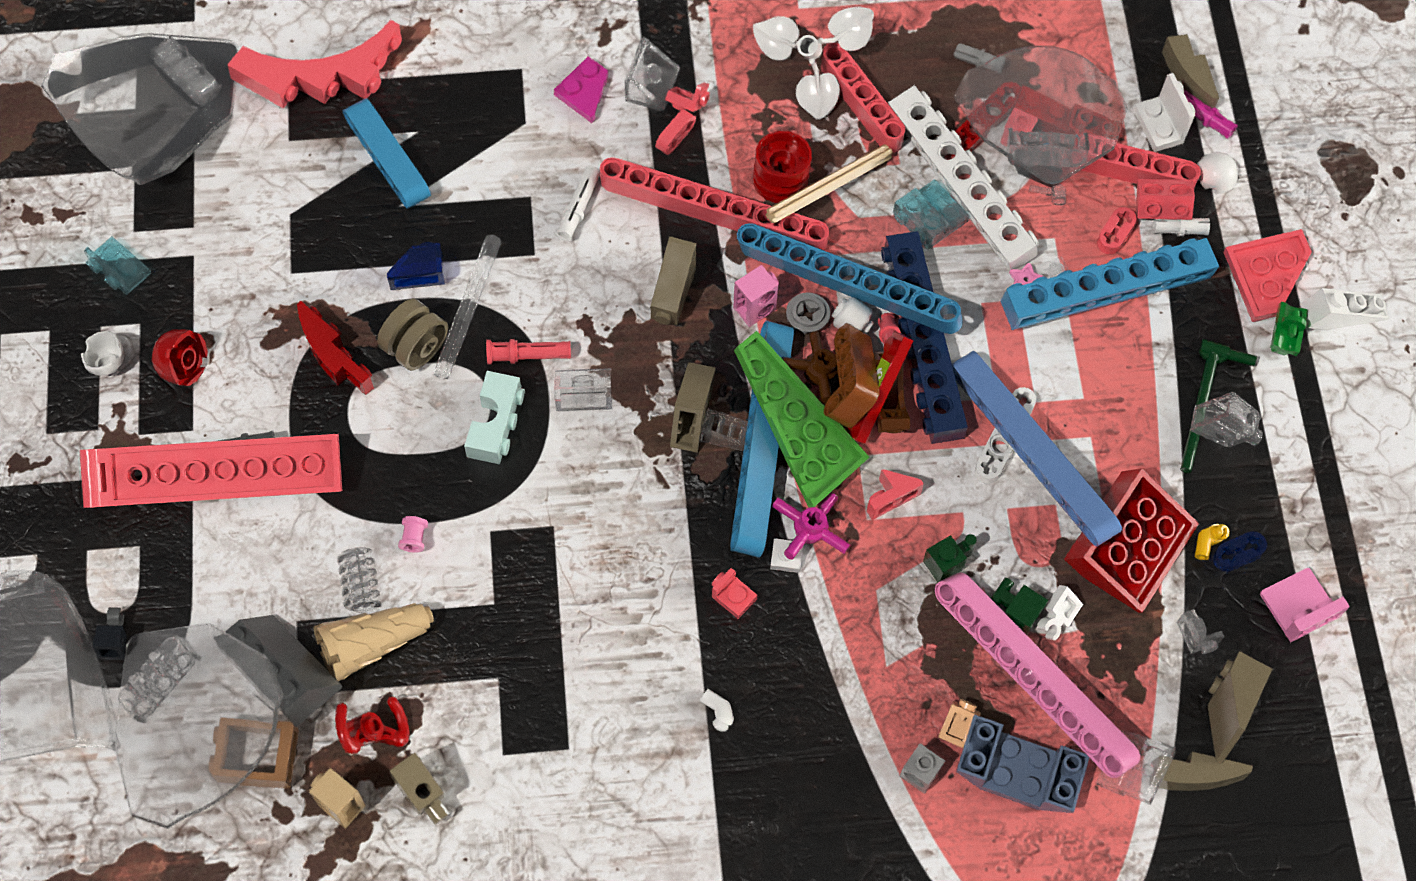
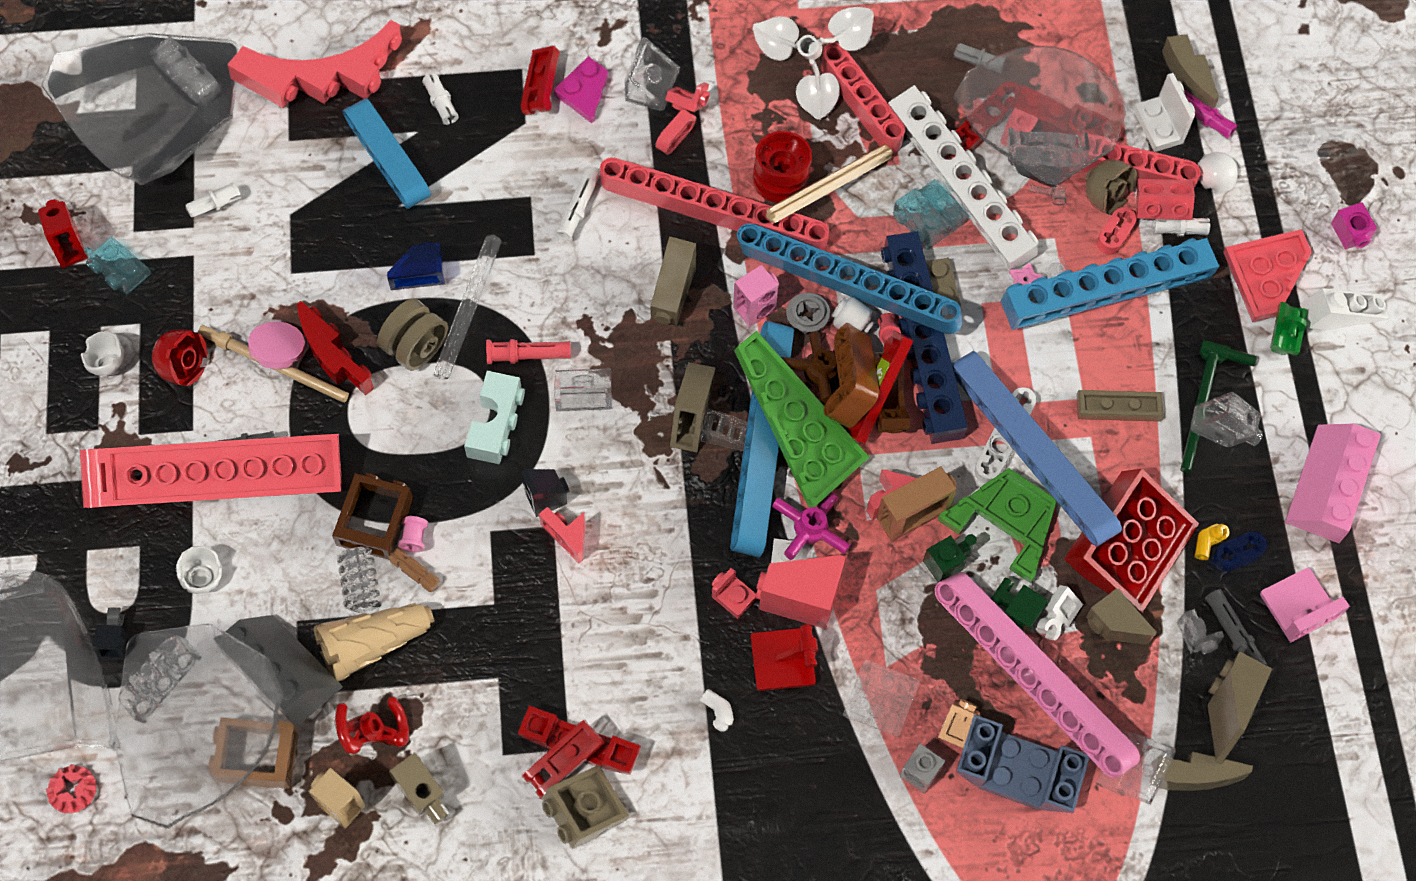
none -> red torso [38,199,88,268]
none -> coral gear [45,764,96,813]
none -> white hair [176,546,222,594]
none -> white axle [186,182,241,217]
none -> tan bar [198,325,349,403]
none -> bright pink tile [248,321,305,369]
none -> reddish brown window [332,473,413,560]
none -> medium nougat axle [389,548,440,592]
none -> white pin [422,73,459,125]
none -> red slope [518,706,641,775]
none -> red plate [521,45,560,115]
none -> black slope [521,469,570,517]
none -> red plate [522,720,605,800]
none -> coral slope [539,507,586,564]
none -> dark tan plate [542,765,629,849]
none -> red plate [750,624,818,691]
none -> coral slope [756,555,846,629]
none -> clear slope [843,659,920,738]
none -> medium nougat window [877,466,957,542]
none -> dark tan plate [926,258,961,308]
none -> bright green wing [938,468,1056,584]
none -> dark tan tile [1076,390,1163,422]
none -> dark tan cylinder [1085,159,1137,215]
none -> dark tan slope [1086,588,1157,645]
none -> dark grey pin [1205,589,1267,665]
none -> bright pink slope [1284,423,1381,544]
none -> dark pink brick [1331,202,1377,250]

